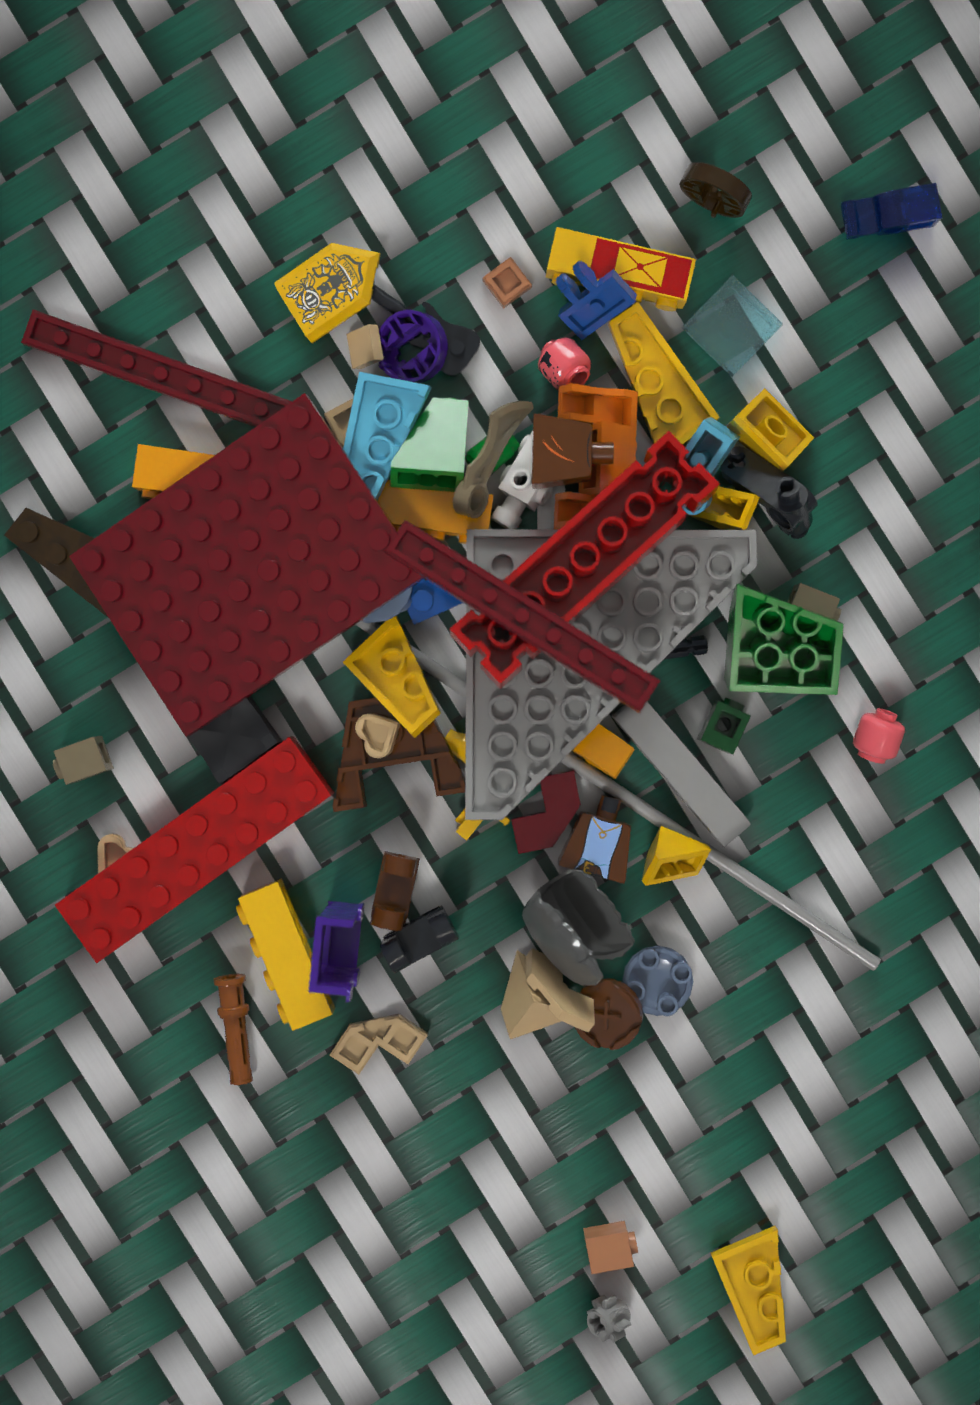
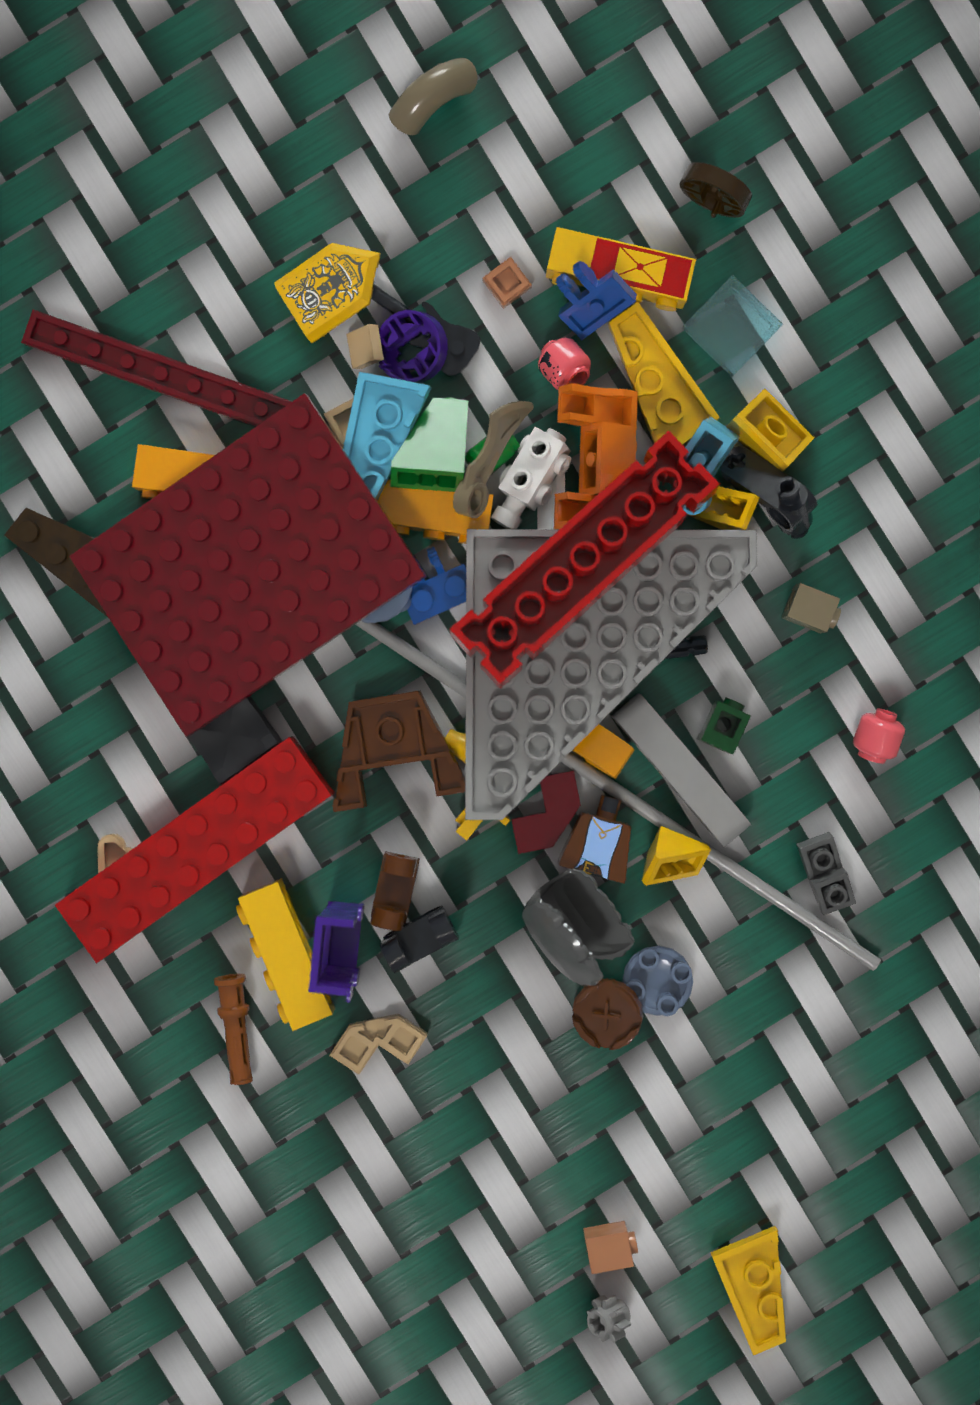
dark tan brick [53,736,114,785] -> none
yellow wing [343,616,441,738] -> none
tan tile [355,713,401,758] -> none
dark red tile [385,520,660,713] -> none
tan slope [501,950,568,1040] -> none
tan tile [526,948,595,1032] -> none
reddish brown torso [532,414,614,489] -> none
green wedge [724,583,844,695] -> none
clear blue piece [841,183,942,240] -> none
none -> dark tan cylinder [389,58,477,135]
none -> dark grey slope [796,832,856,916]

